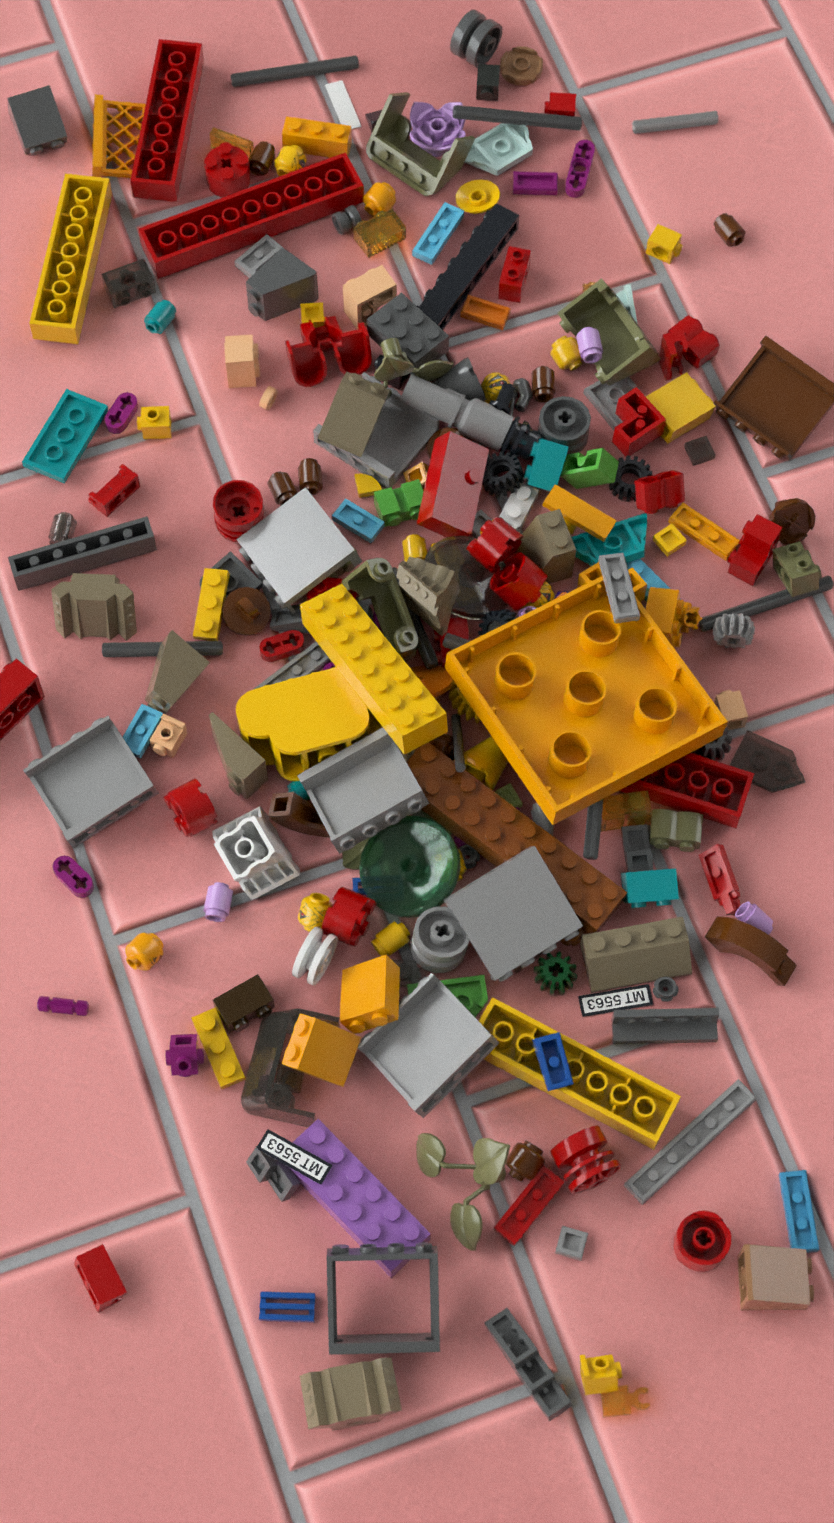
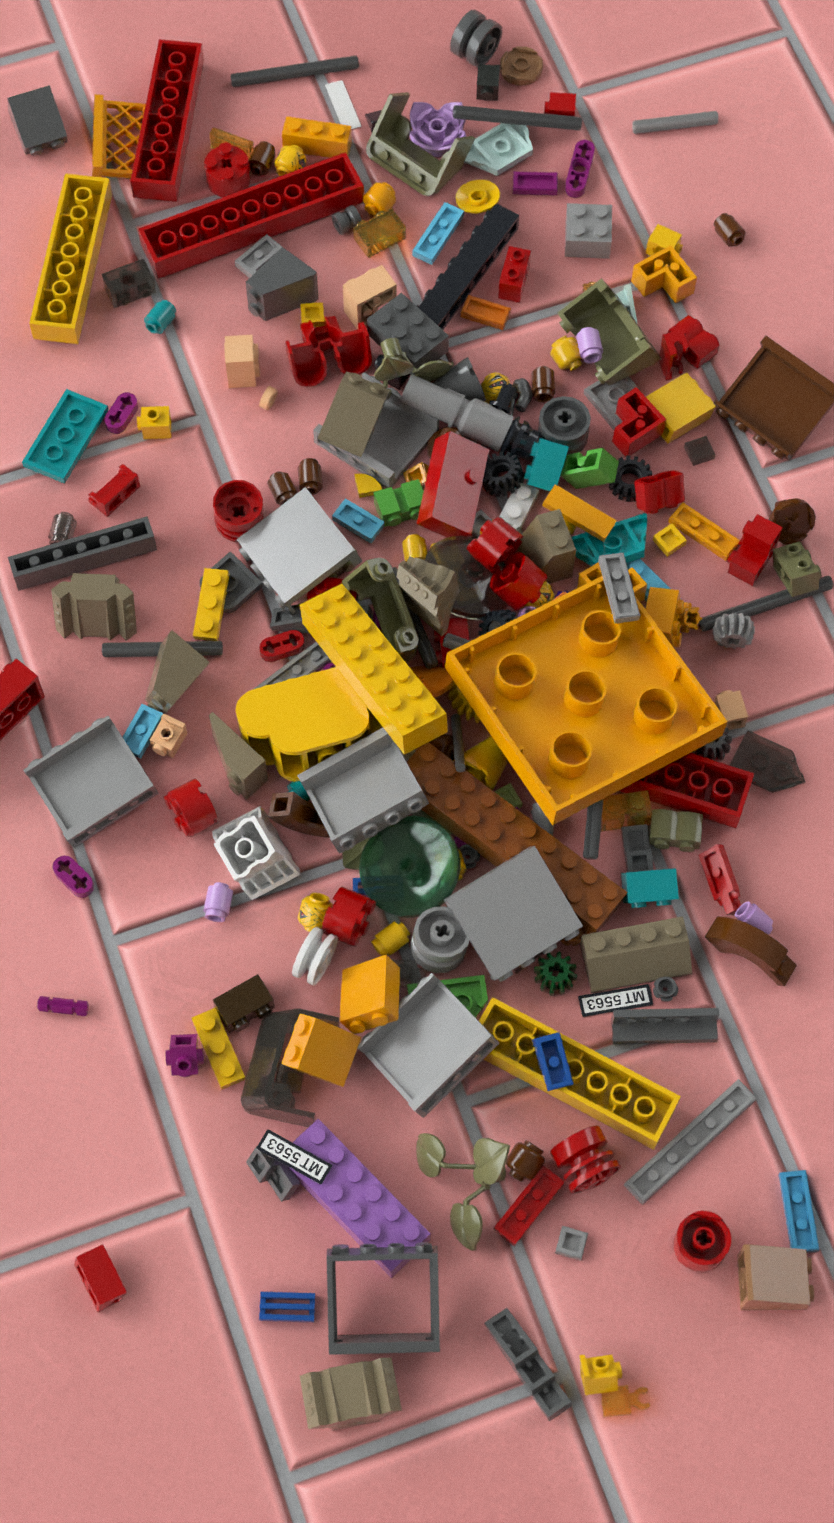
light orange head [125,932,164,971] -> none
reddish brown tile [222,587,271,636] -> none
none -> light grey brick [565,203,612,259]
none -> light orange brick [631,245,697,303]

